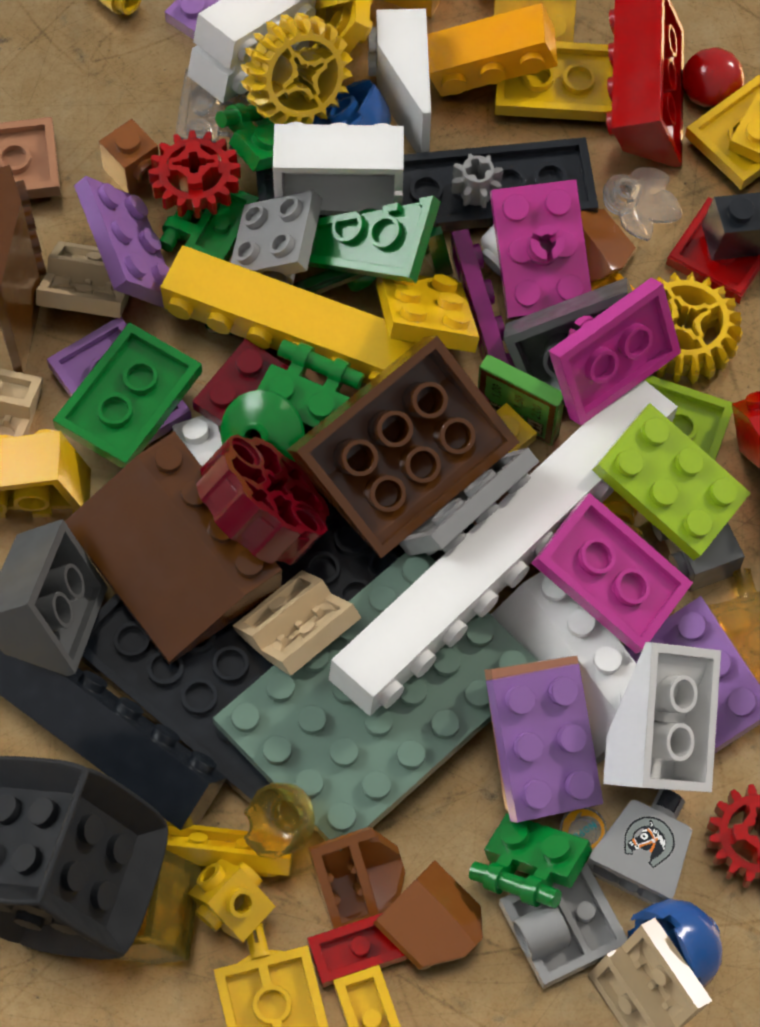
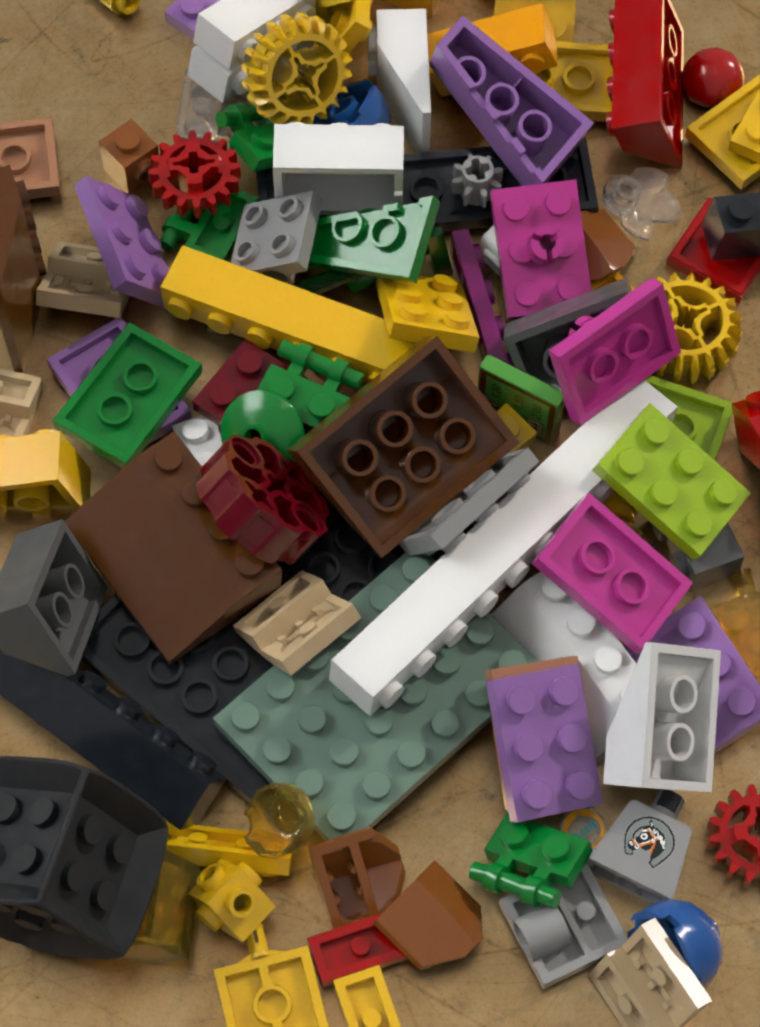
none -> medium lavender wedge [429,16,594,186]

